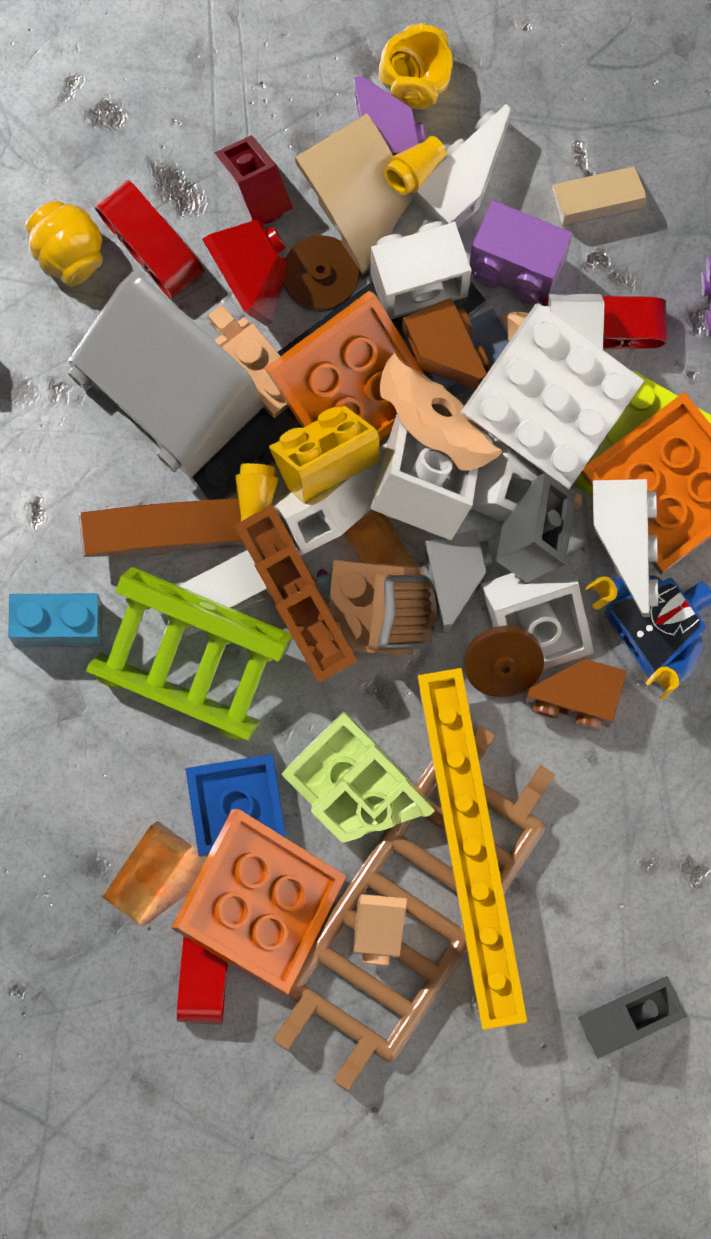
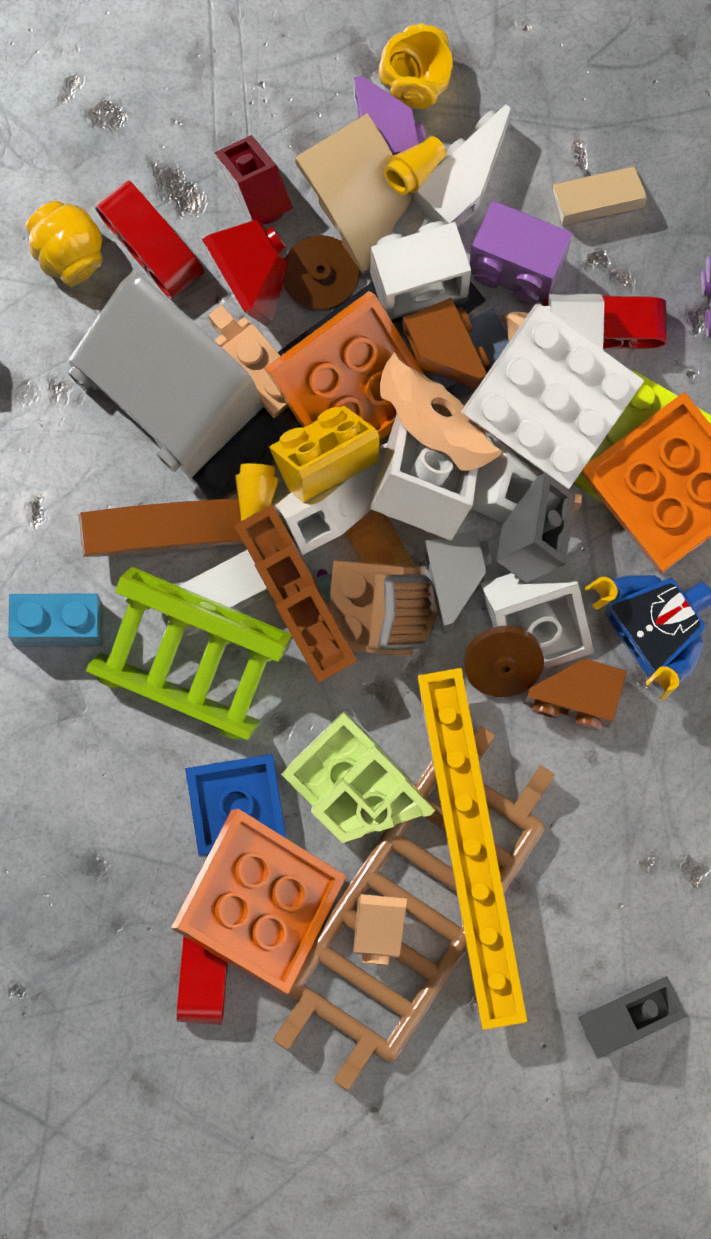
clear orange slope [102,821,193,923] -> none
white slope [593,479,658,617] -> none

